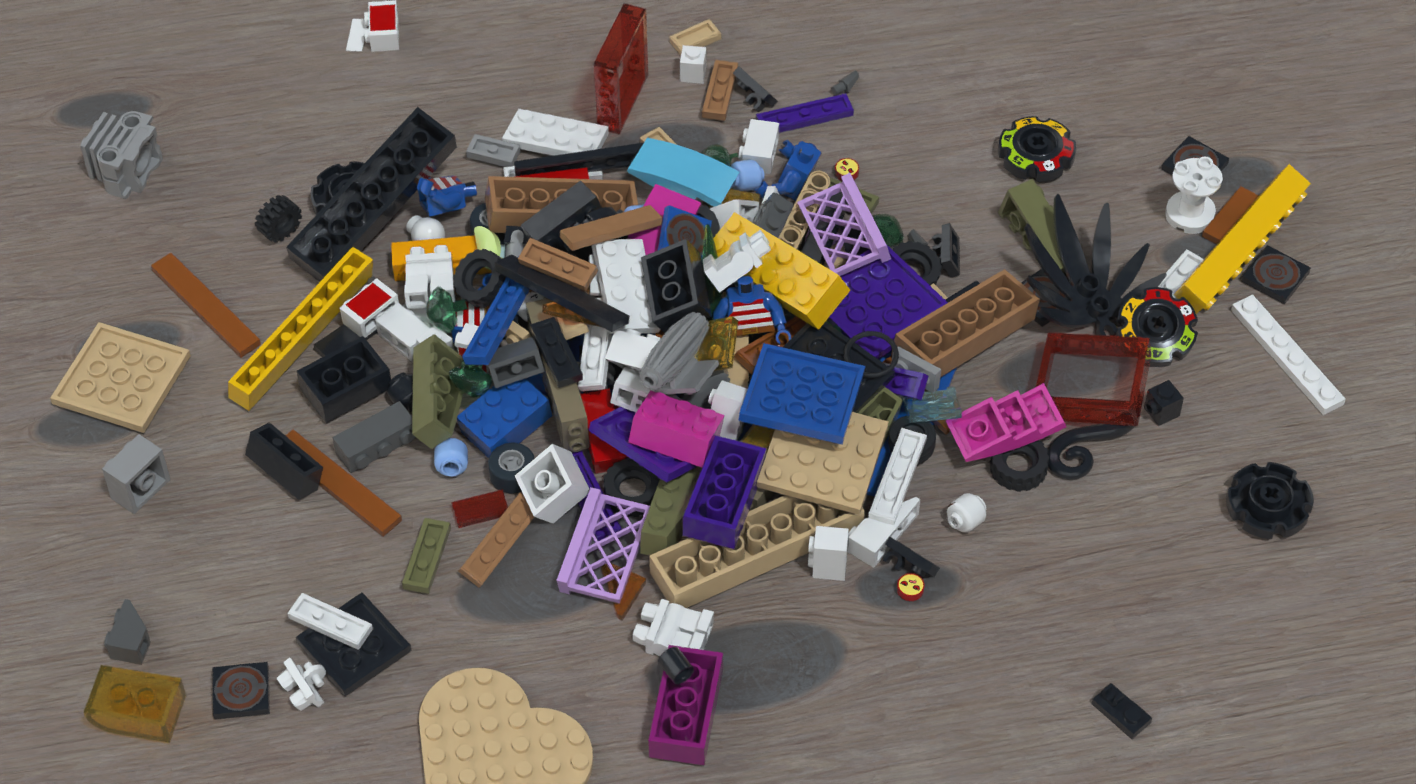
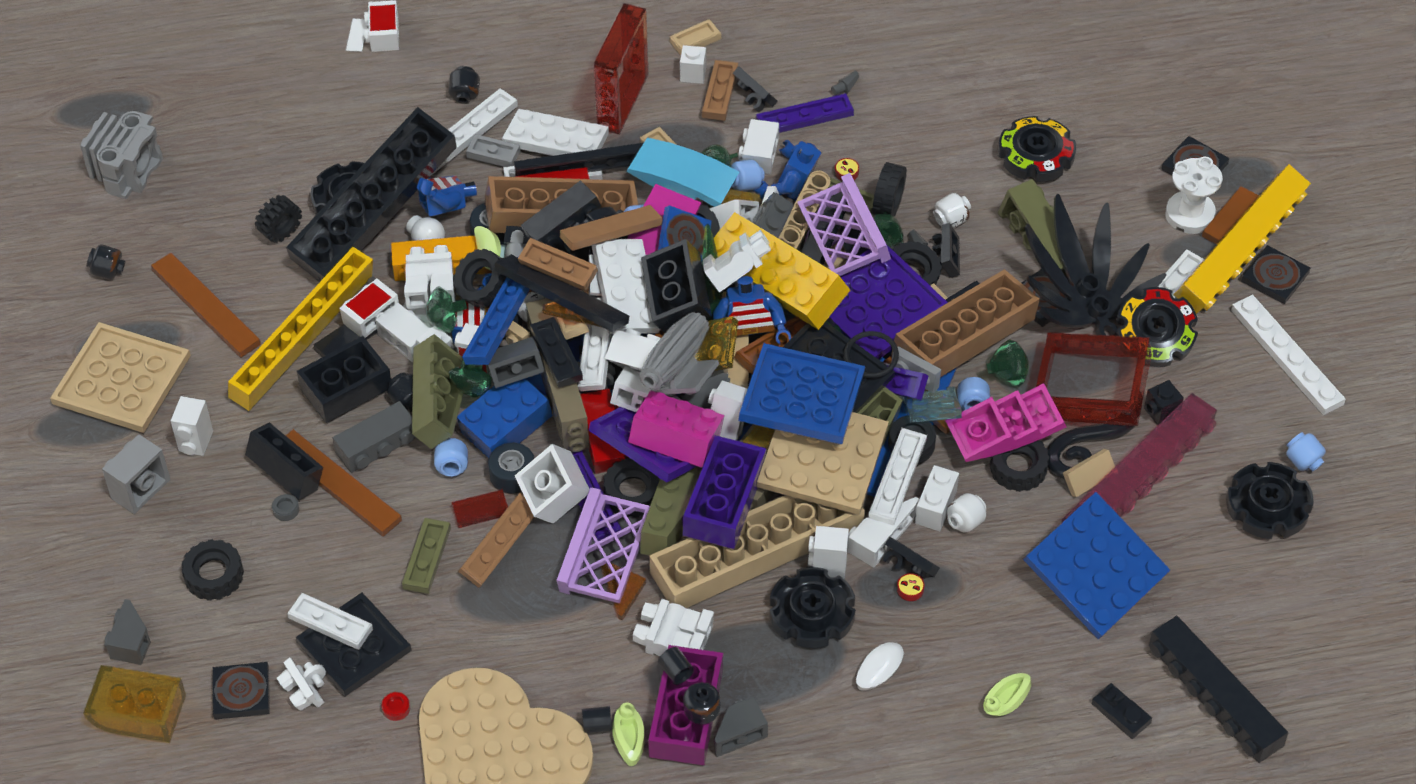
none -> black head [86,244,126,280]
none -> white brick [171,396,213,456]
none -> black tyre [181,539,244,601]
none -> dark grey tile [272,494,299,521]
none -> red tile [382,692,410,721]
none -> white plate [433,88,518,174]
none -> black head [448,66,480,103]
none -> black beam [582,706,612,734]
none -> yellowish green arm [612,702,645,766]
none -> black head [683,682,720,725]
none -> dark grey slope [714,697,768,757]
none -> black piece [770,567,856,648]
none -> white arm [856,642,904,691]
none -> black tyre [872,162,907,219]
none -> white brick [915,465,959,531]
none -> white head [933,193,971,229]
none -> light blue head [957,377,990,411]
none -> yellowish green arm [983,673,1031,716]
none -> clear green piece [986,339,1029,387]
none -> blue plate [1023,492,1170,639]
none -> clear pink brick [1062,393,1217,523]
none -> tan tile [1063,449,1118,497]
none -> black brick [1149,615,1289,763]
none -> light blue head [1286,432,1326,472]

